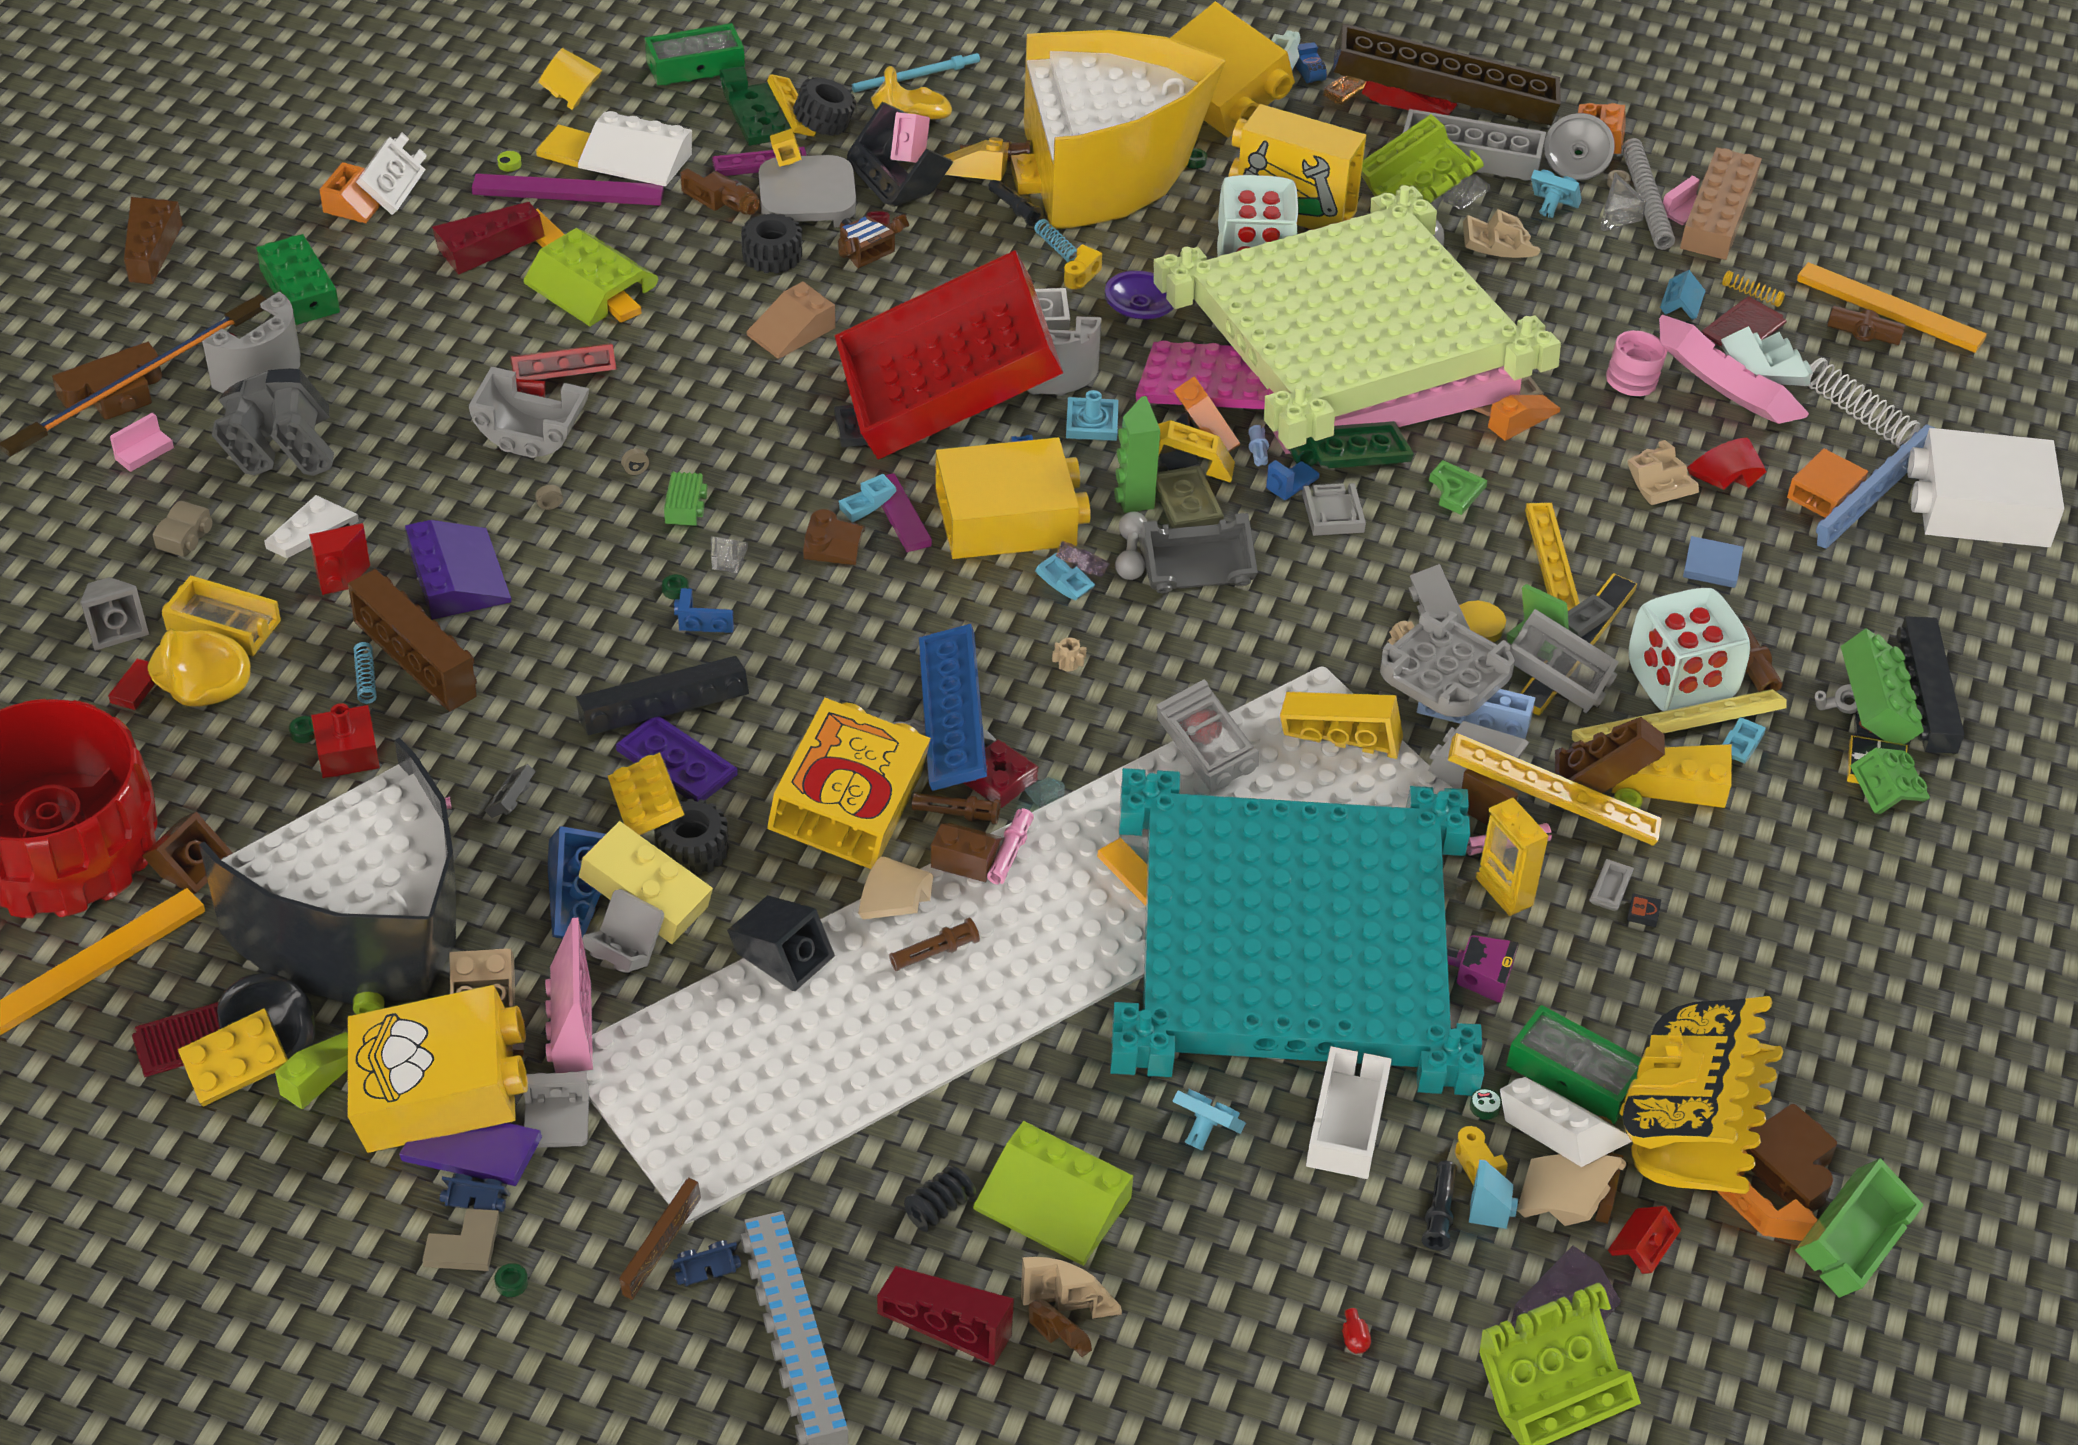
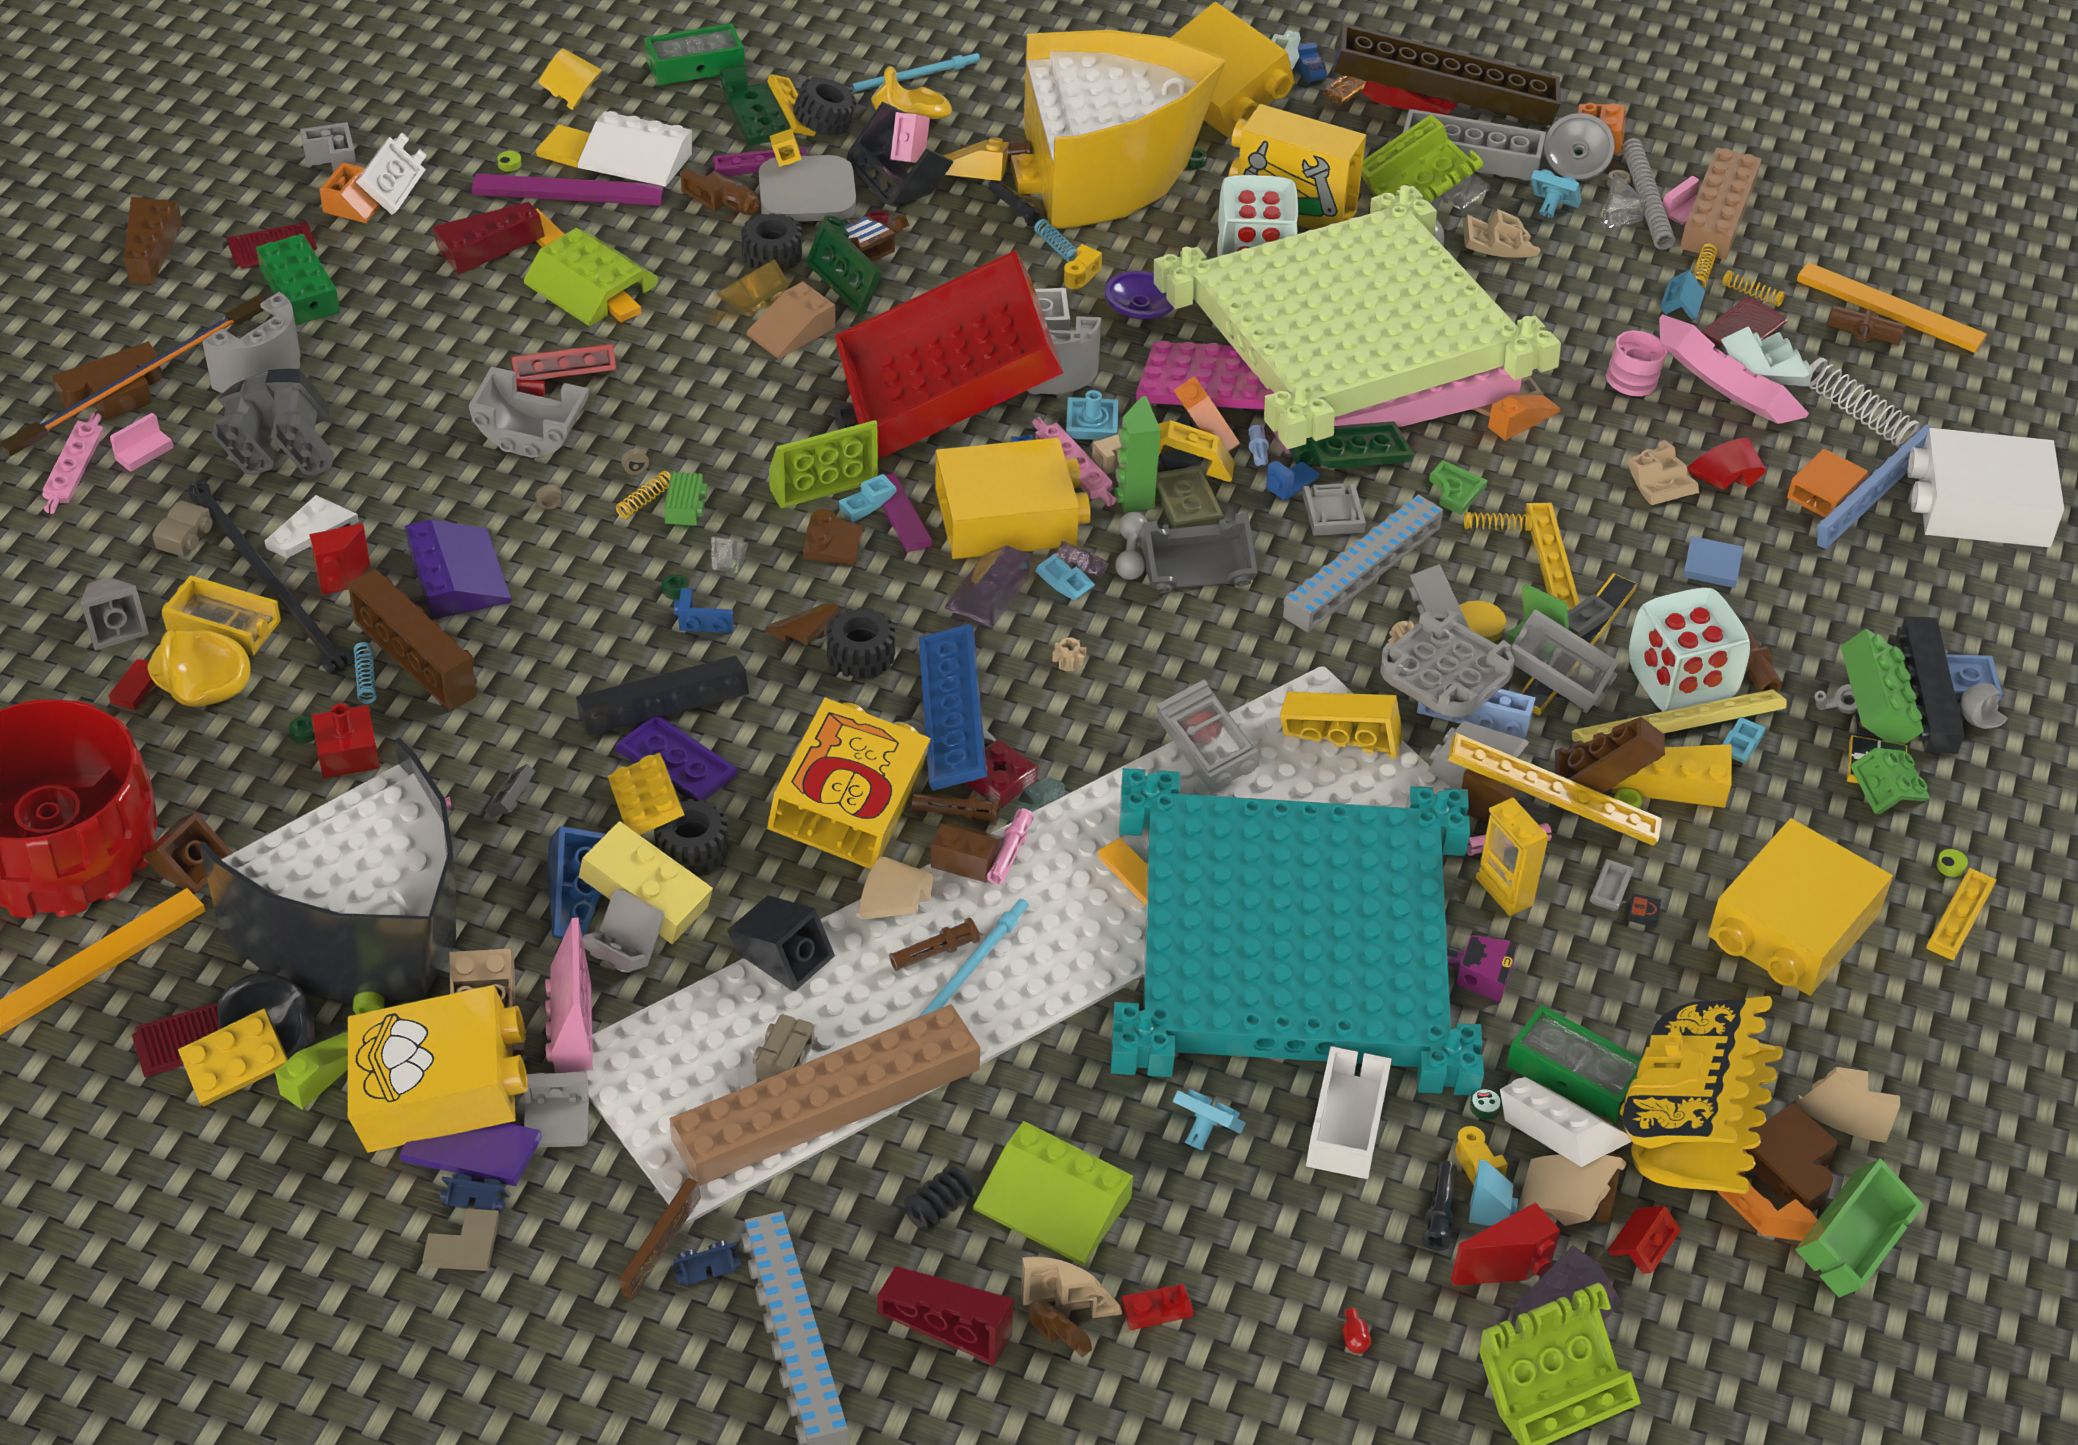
dark green tile [494,1263,528,1297] -> none
none -> bright pink plate [43,412,103,514]
none -> black hinge [188,481,355,675]
none -> dark red window [226,222,317,269]
none -> light grey brick [300,122,357,173]
none -> yellow piece [616,471,671,519]
none -> medium nougat brick [669,1004,980,1186]
none -> clear yellow slope [717,259,789,312]
none -> dark tan brick [753,1014,815,1080]
none -> reddish brown slope [766,603,840,646]
none -> lime slope [769,420,878,508]
none -> dark green hinge [805,215,883,314]
none -> black tyre [826,607,895,679]
none -> medium azure bar [919,899,1029,1017]
none -> slope [945,545,1030,626]
none -> bright pink plate [1032,417,1116,506]
none -> tan leg [1092,434,1121,474]
none -> red plate [1121,1283,1194,1330]
none -> light grey brick [1283,494,1443,633]
none -> red slope [1451,1202,1560,1286]
none -> yellow piece [1464,512,1533,531]
none -> yellow piece [1693,243,1718,288]
none -> yellow brick [1708,818,1893,996]
none -> tan slope [1795,1067,1900,1143]
none -> yellow tile [1926,868,1997,961]
none -> lime tile [1937,849,1968,877]
none -> medium blue tile [1946,654,2003,701]
none -> light grey hair [1960,683,2007,729]

